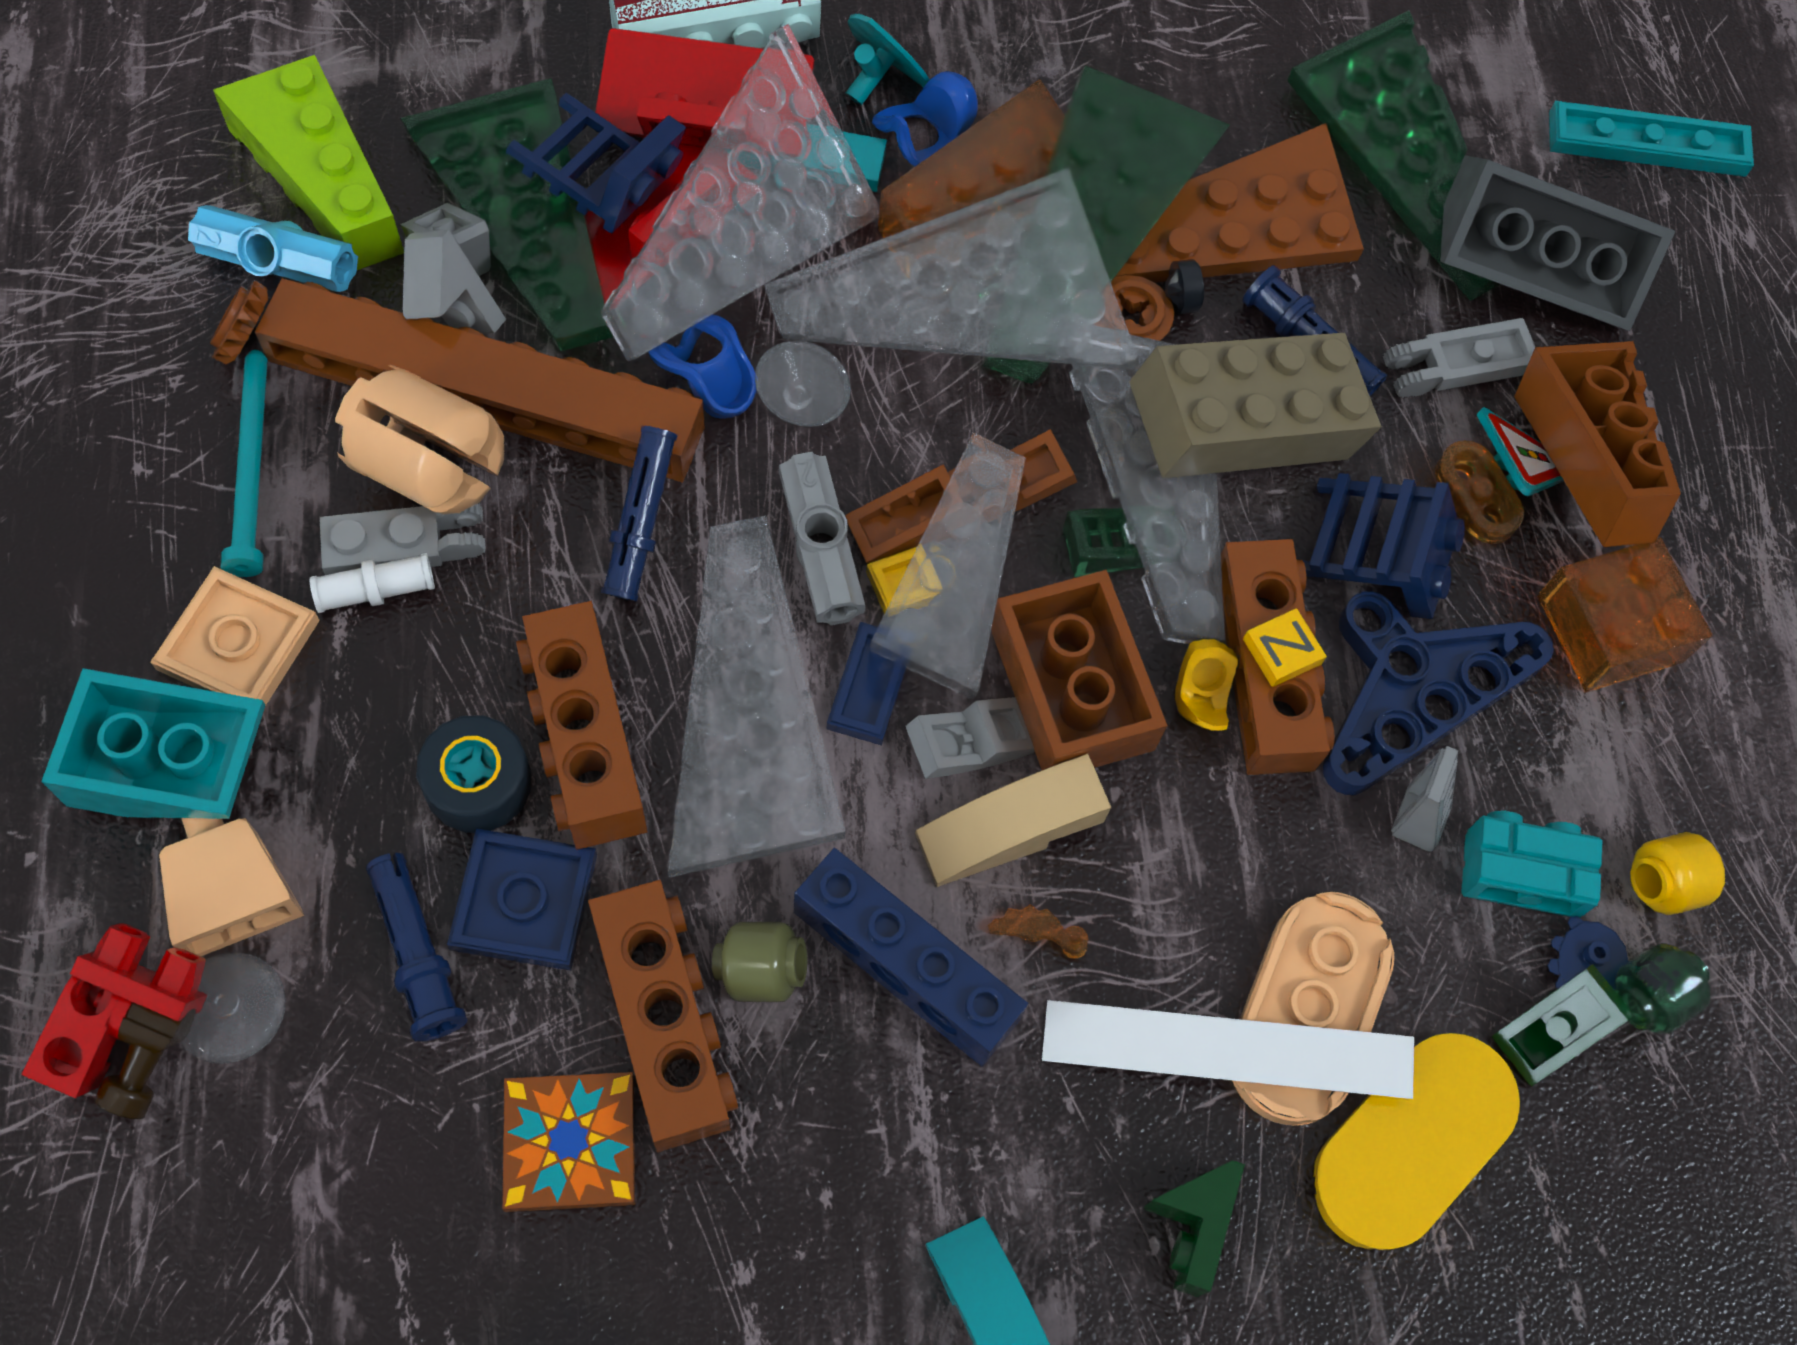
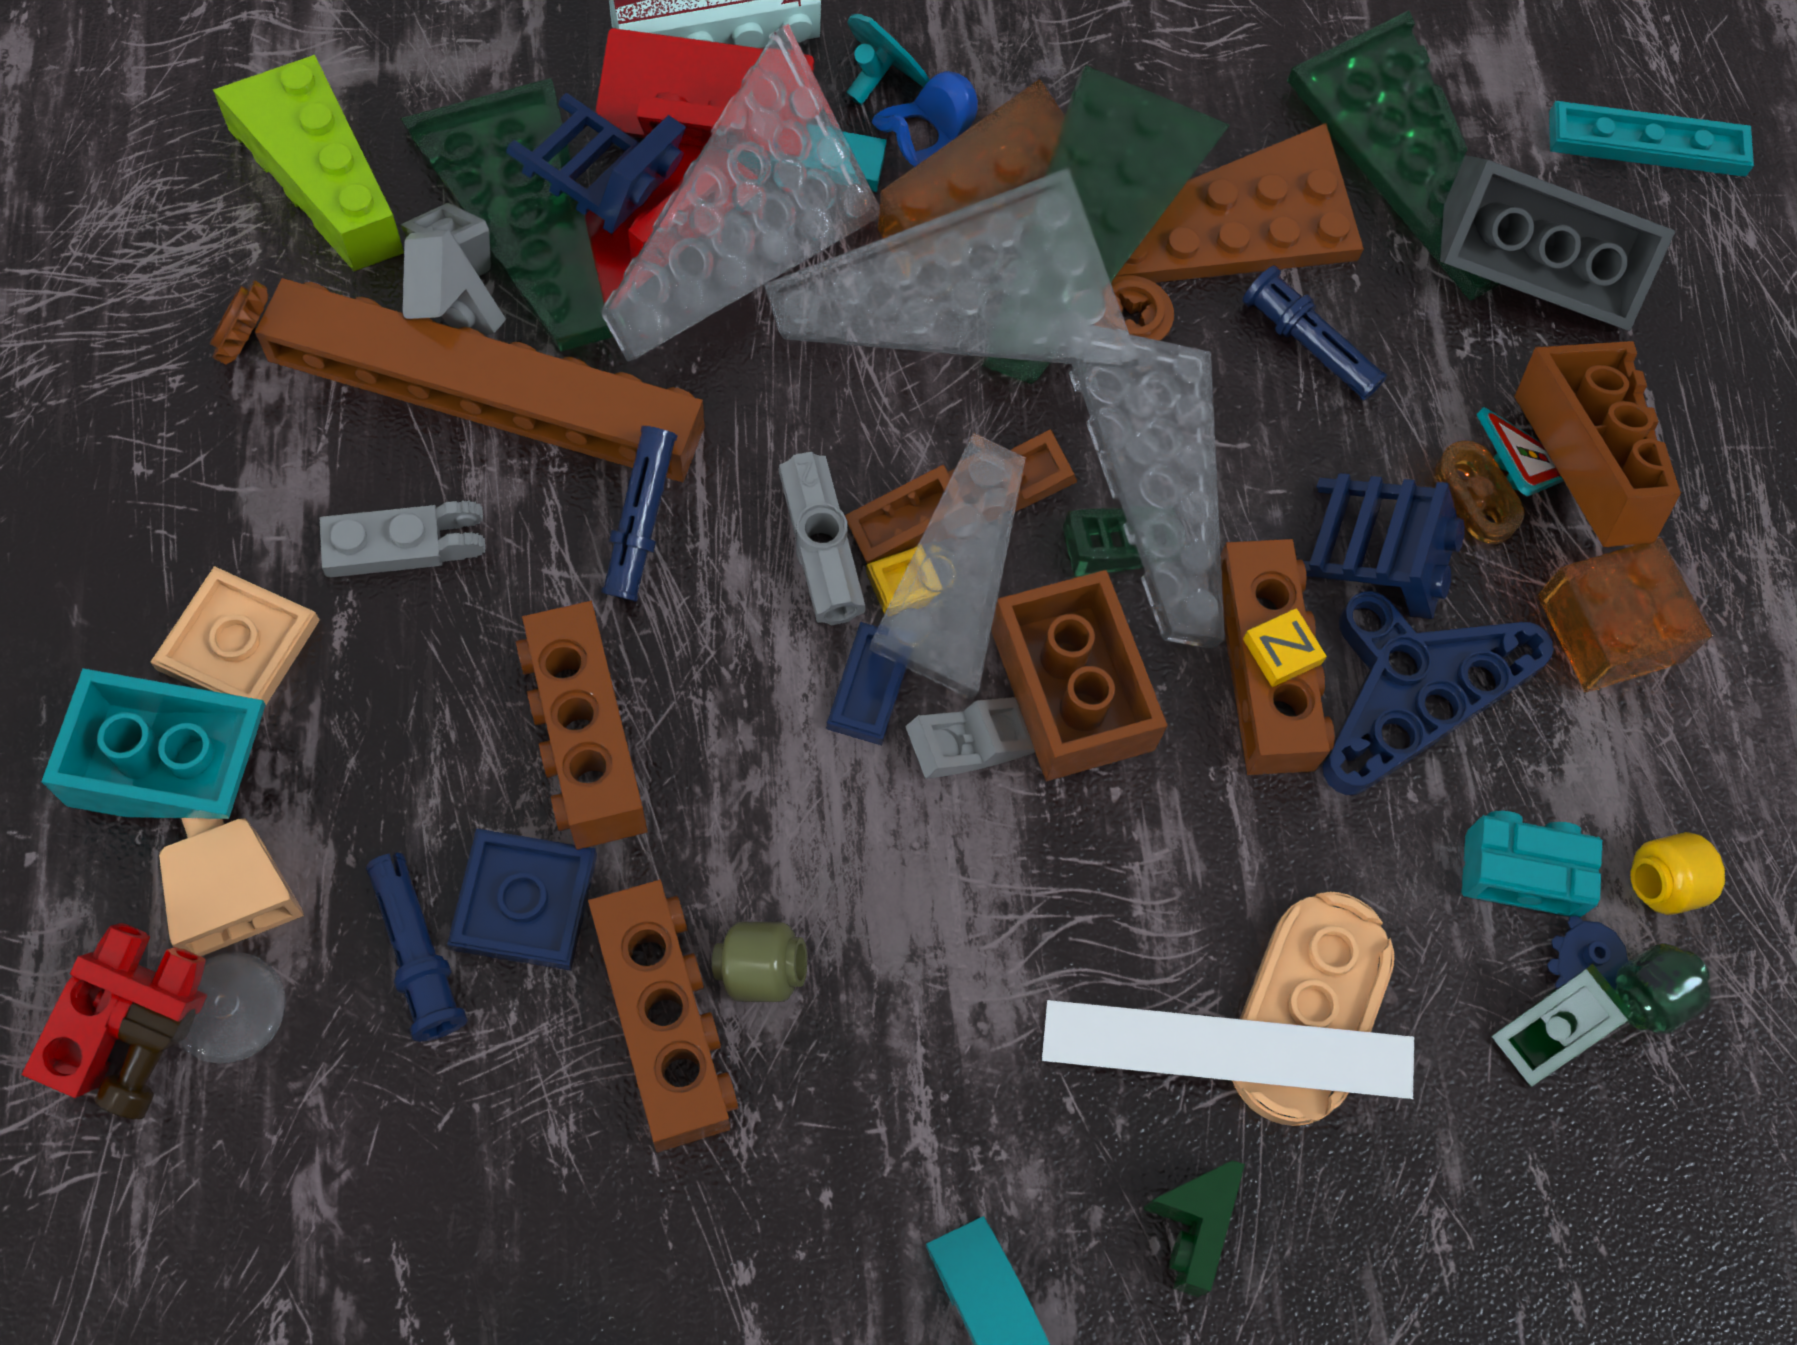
medium azure piece [188,205,358,292] -> none
teal bar [220,350,268,577] -> none
white pin [309,553,435,613] -> none
light nougat cylinder [335,365,504,514] -> none
black wheel [416,715,531,833] -> none
tile [502,1072,635,1212] -> none
blue piece [648,315,758,419] -> none
clear wing [668,516,846,878] -> none
clear piece [755,341,851,427] -> none
dark blue brick [794,847,1029,1067] -> none
tan slope [915,754,1111,887] -> none
clear orange piece [988,904,1088,959] -> none
dark tan brick [1129,333,1382,478] -> none
black tile [1164,259,1204,314] -> none
yellow hair [1175,639,1238,731] -> none
yellow tile [1313,1033,1520,1251] -> none
light grey hinge [1383,318,1535,398] -> none
light grey slope [1391,746,1458,851] -> none

